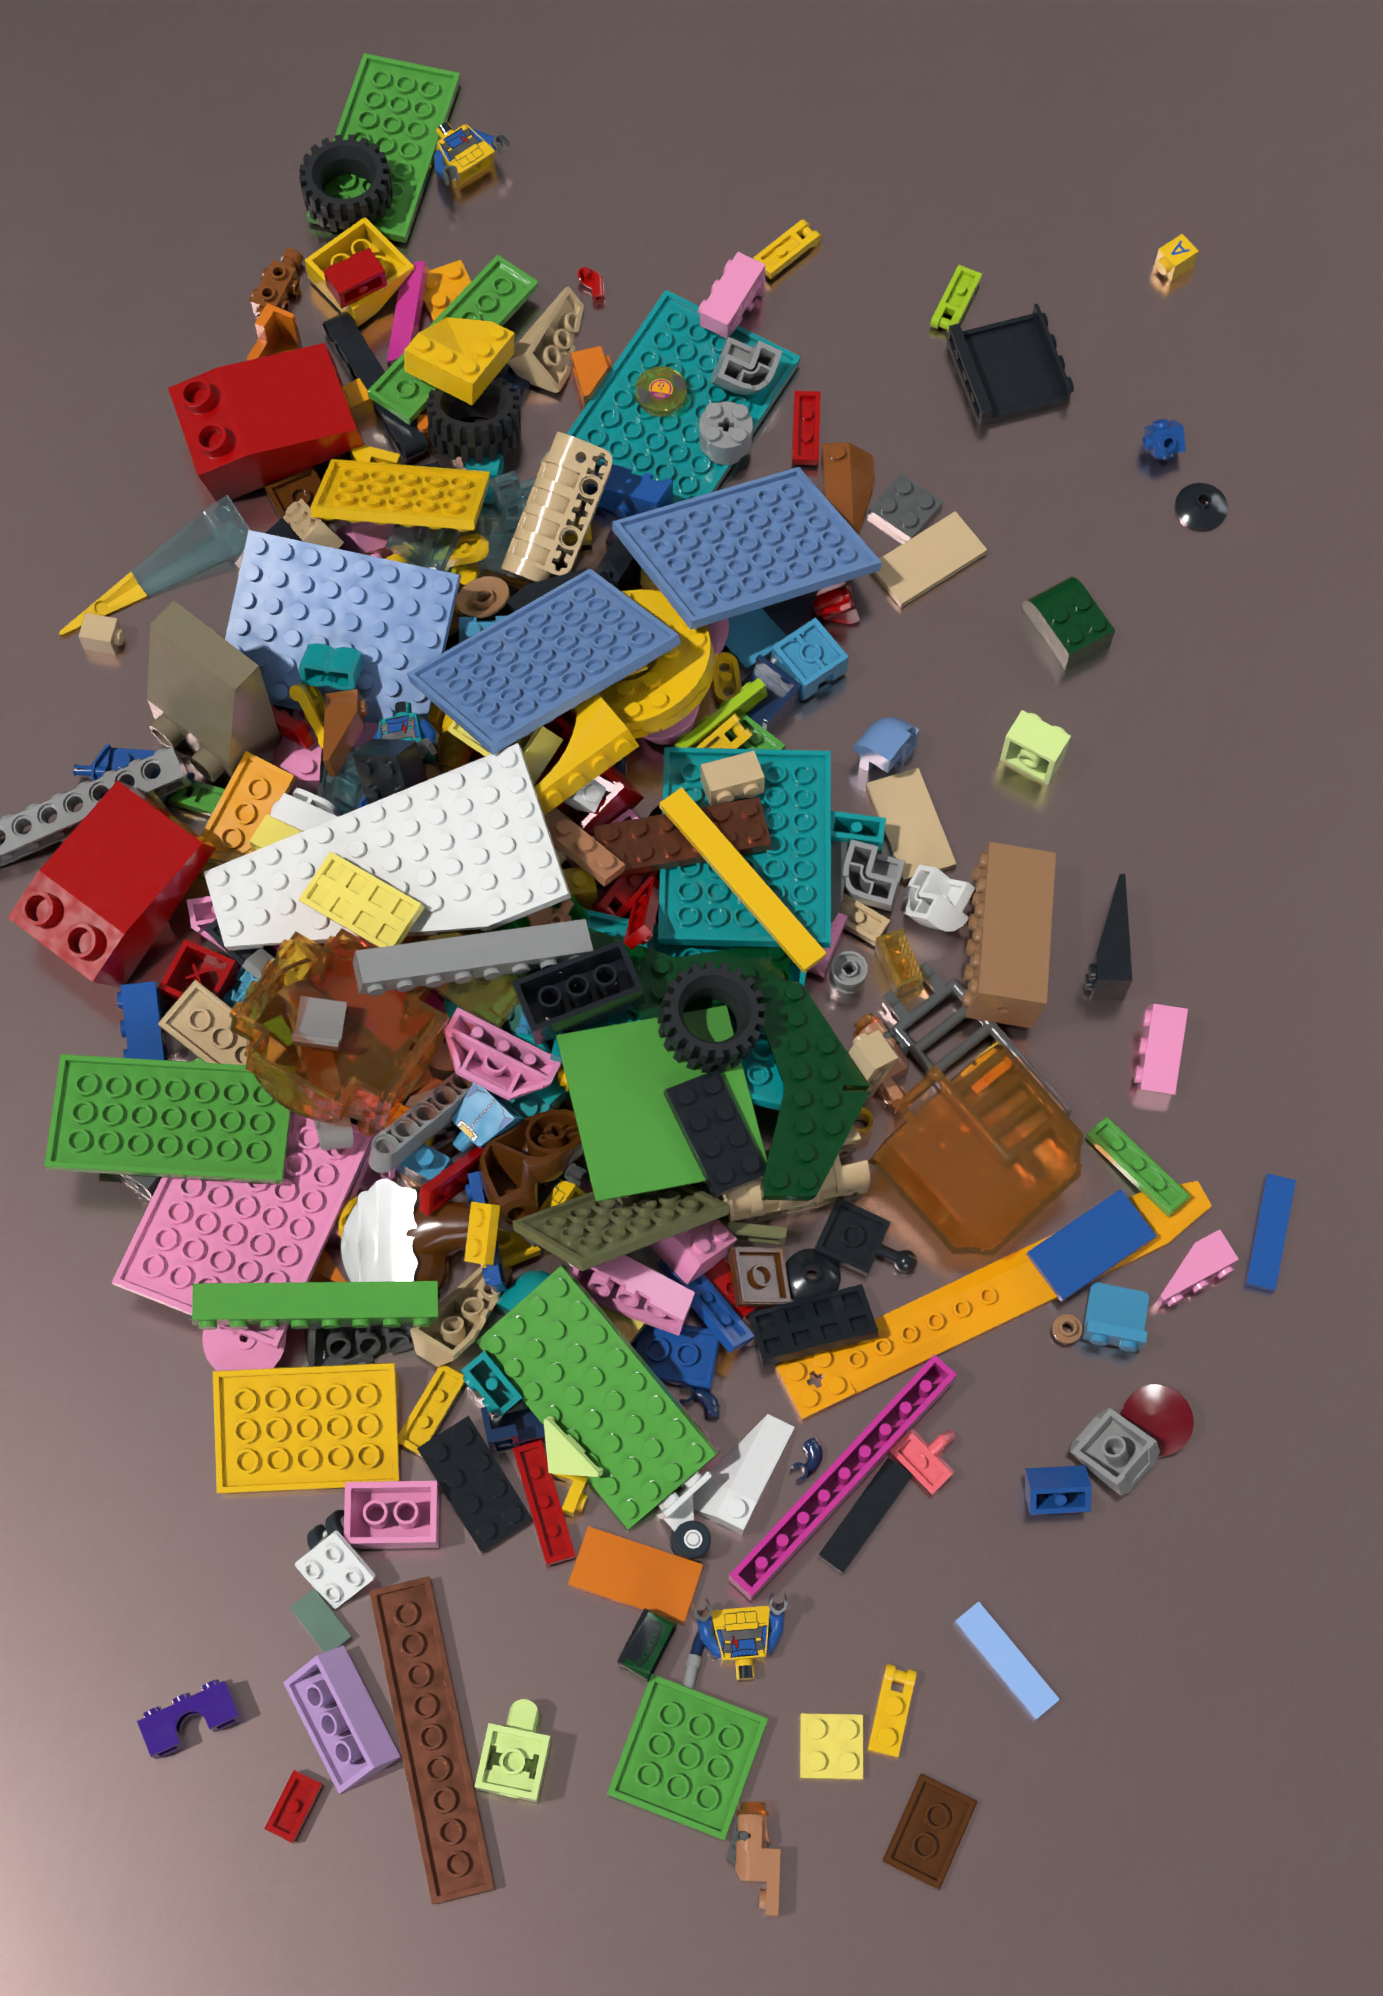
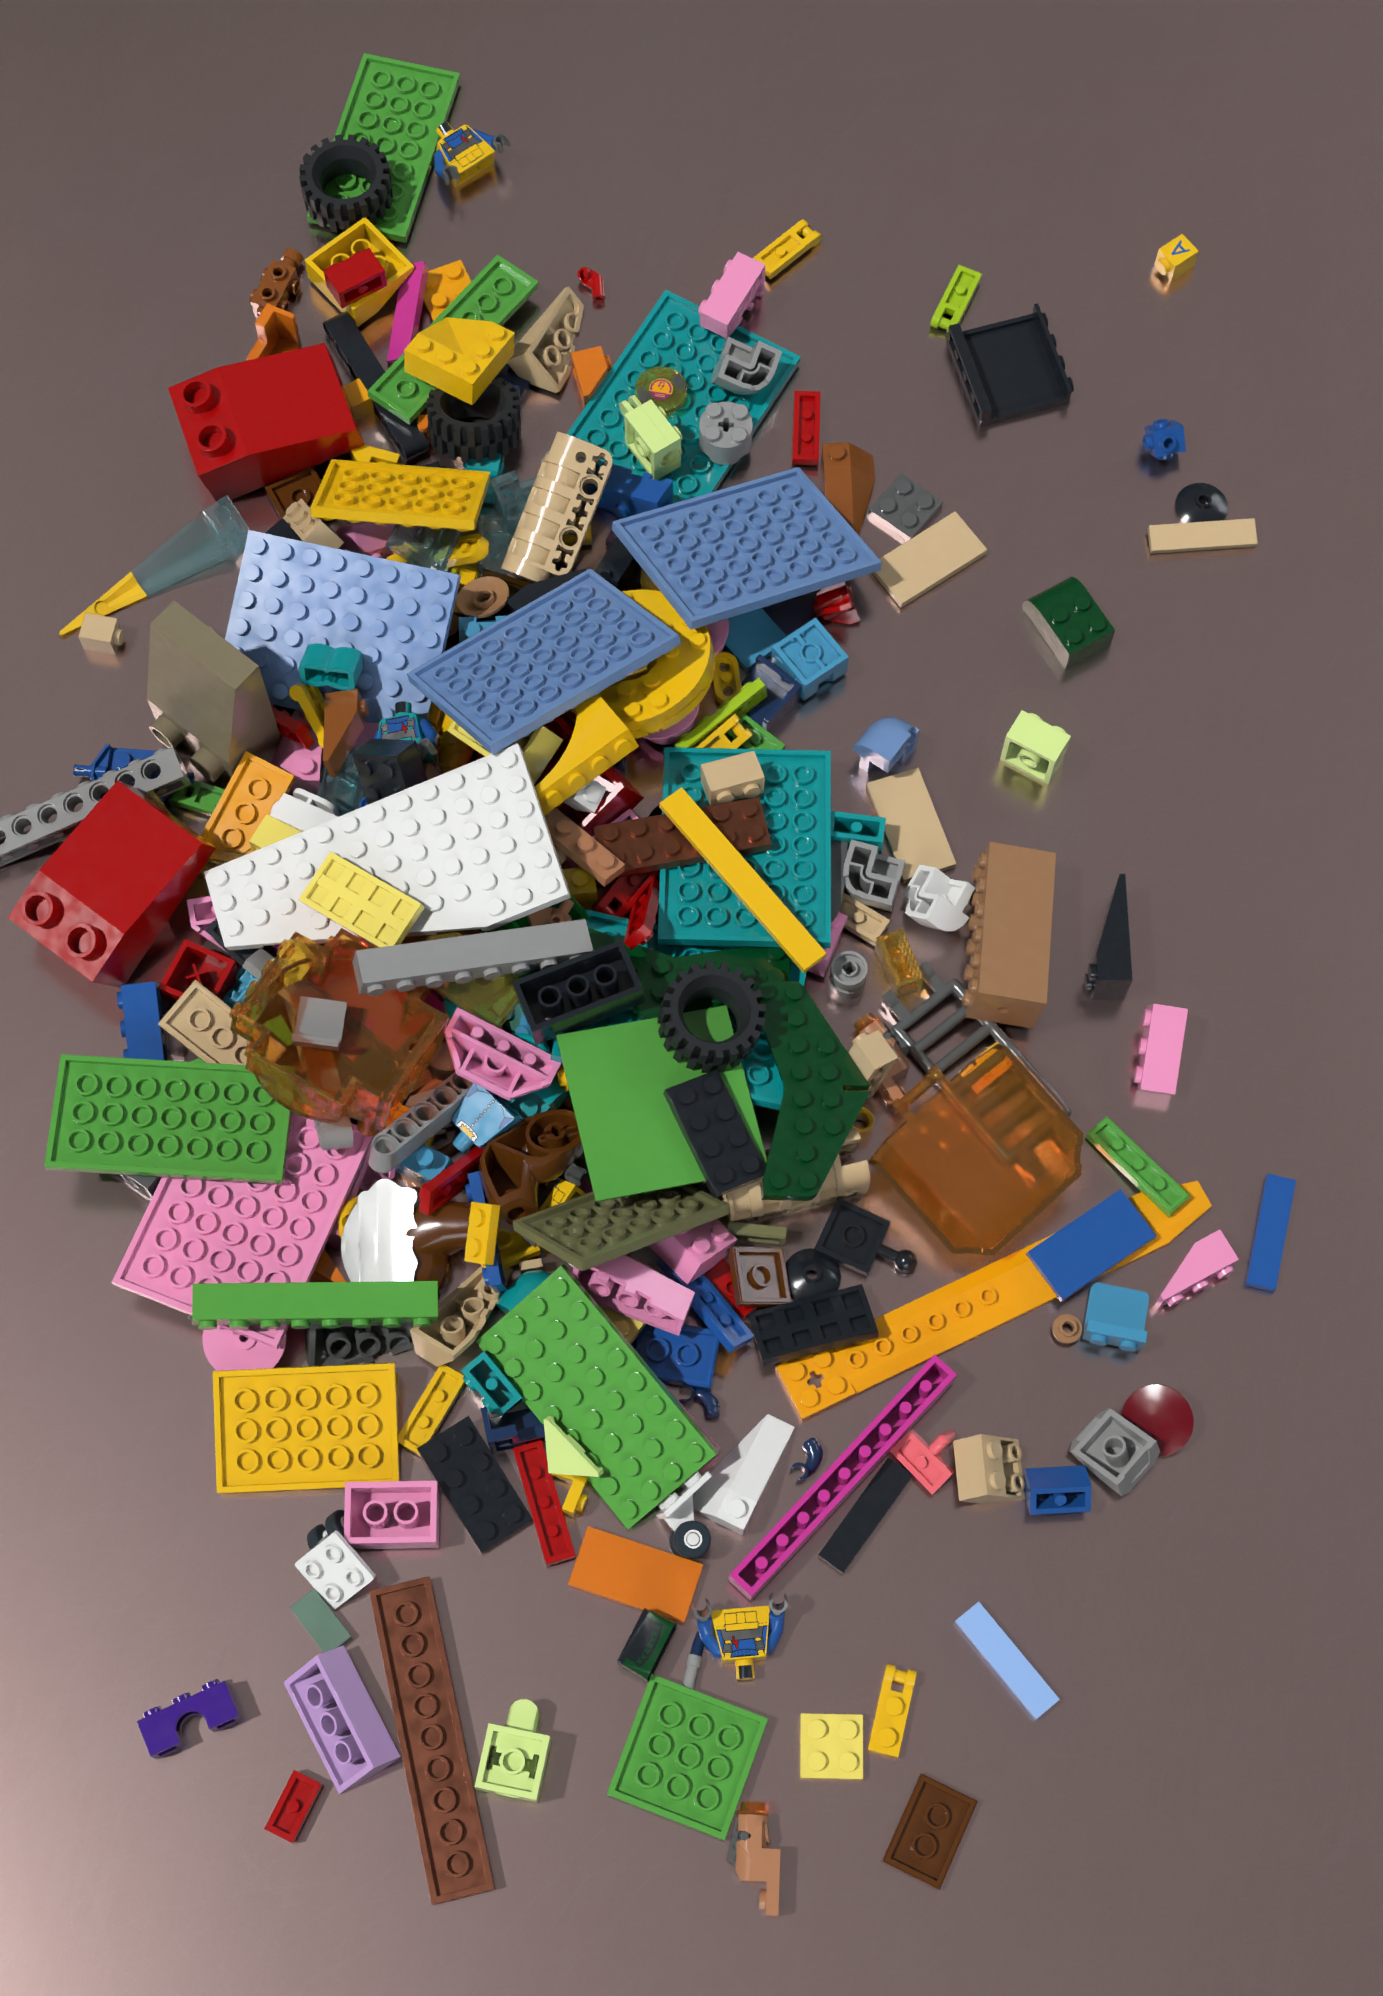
none -> tan piece [519,1258,544,1274]
none -> yellowish green brick [619,395,682,480]
none -> tan slope [953,1434,1025,1503]
none -> tan tile [1147,518,1258,554]

